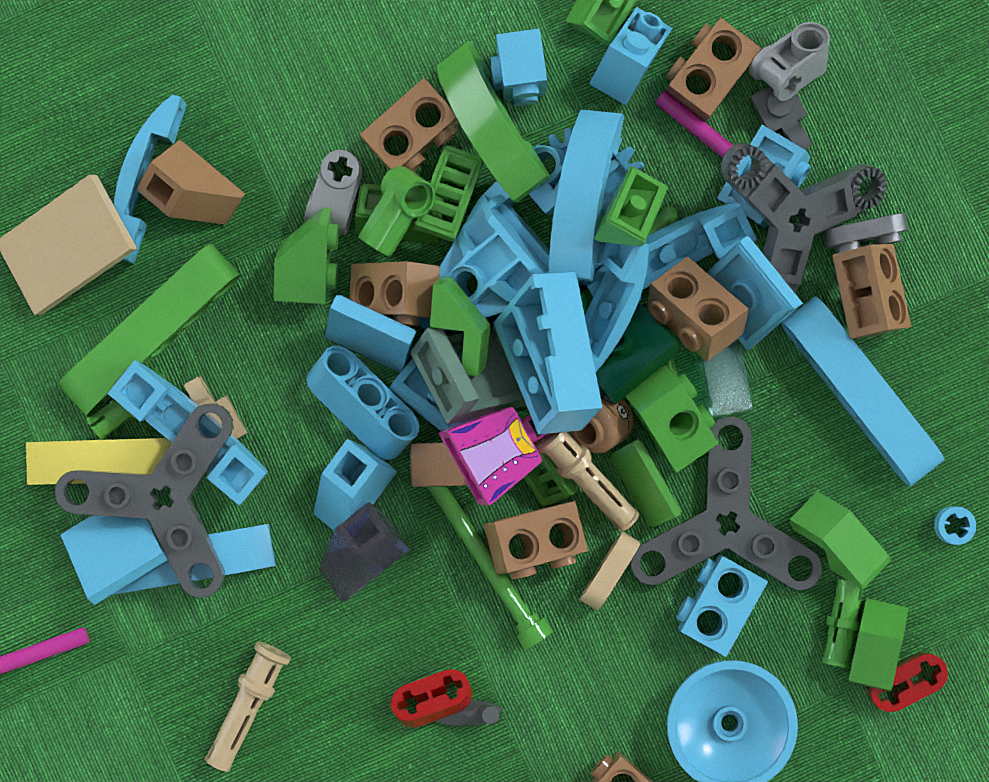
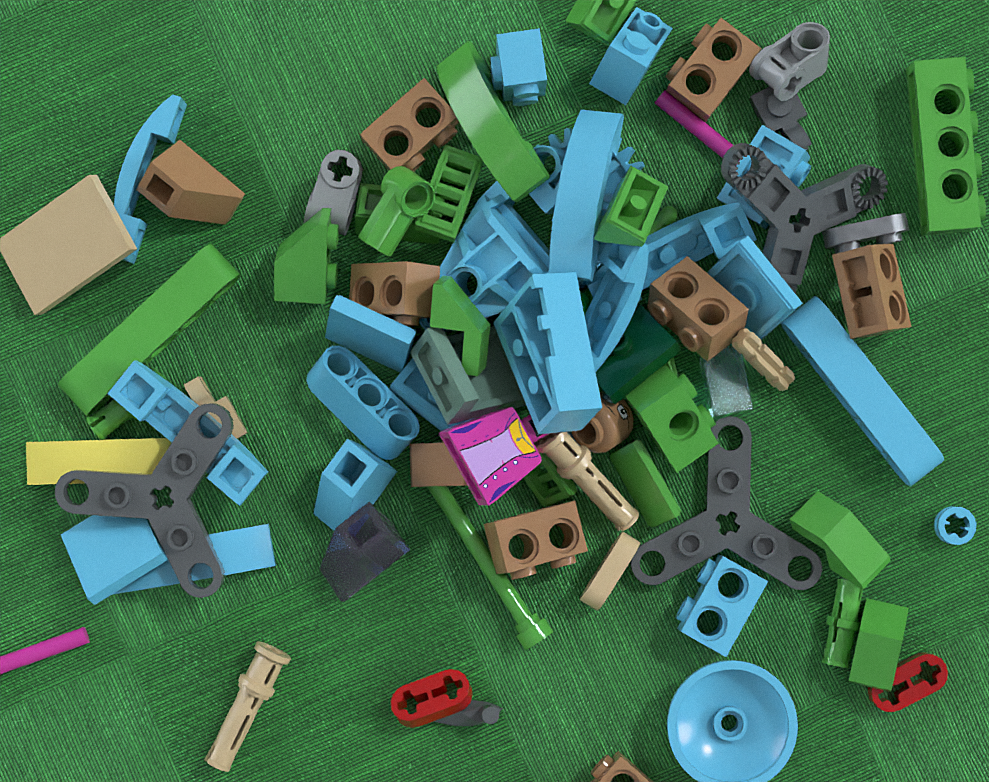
none -> tan axle [732,328,795,391]
none -> bright green brick [906,57,986,236]

